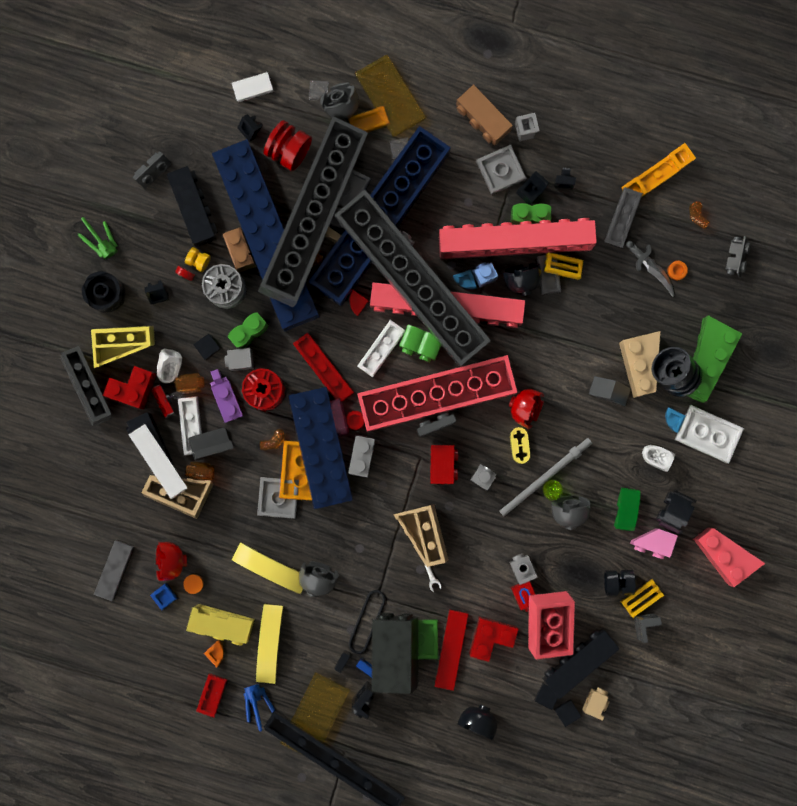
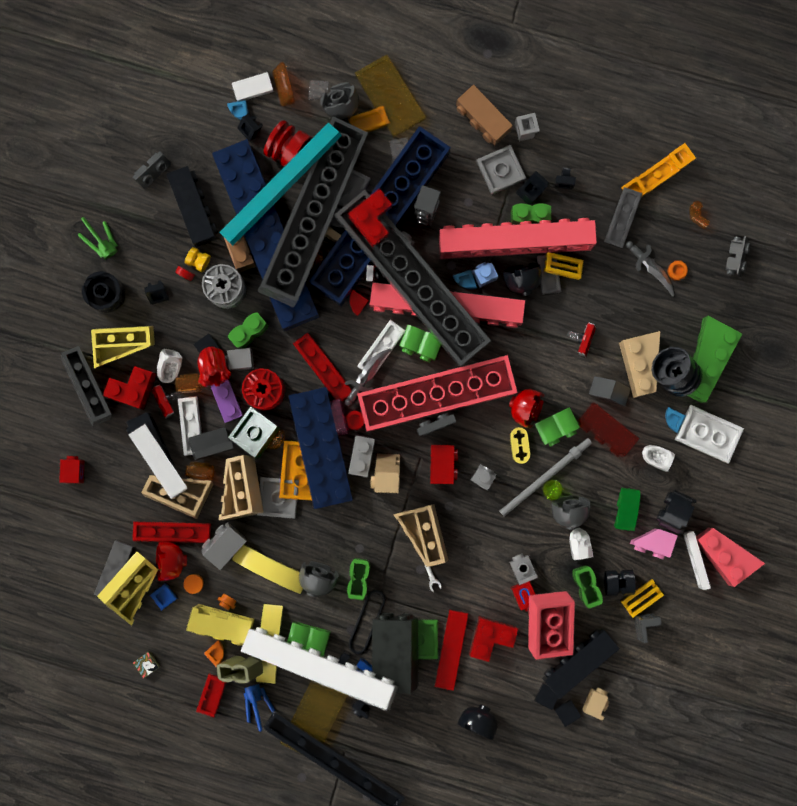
none -> red brick [59,456,85,483]
none -> light yellow wedge [97,552,158,626]
none -> red tile [133,521,211,543]
none -> tile [133,651,161,679]
none -> red piece [198,347,231,387]
none -> light grey brick [201,522,246,570]
none -> olive brick [216,656,263,684]
none -> orange plate [217,594,236,611]
none -> teal tile [219,123,342,246]
none -> tan wedge [219,455,264,520]
none -> dark azure tile [227,100,249,120]
none -> plate [228,406,280,460]
none -> white brick [241,627,398,710]
none -> clear orange slope [272,62,295,106]
none -> bright green brick [287,621,331,656]
none -> piece [345,348,391,406]
none -> bright green brick [347,558,370,600]
none -> red brick [348,189,392,248]
none -> piece [366,264,384,282]
none -> tan wedge [371,454,400,493]
none -> dark grey arch [414,185,441,227]
none -> bright green brick [534,407,580,446]
none -> red piece [567,323,596,357]
none -> white rock [569,528,593,560]
none -> bright green brick [573,565,603,608]
none -> clear red brick [577,402,639,457]
none -> white tile [683,531,710,590]

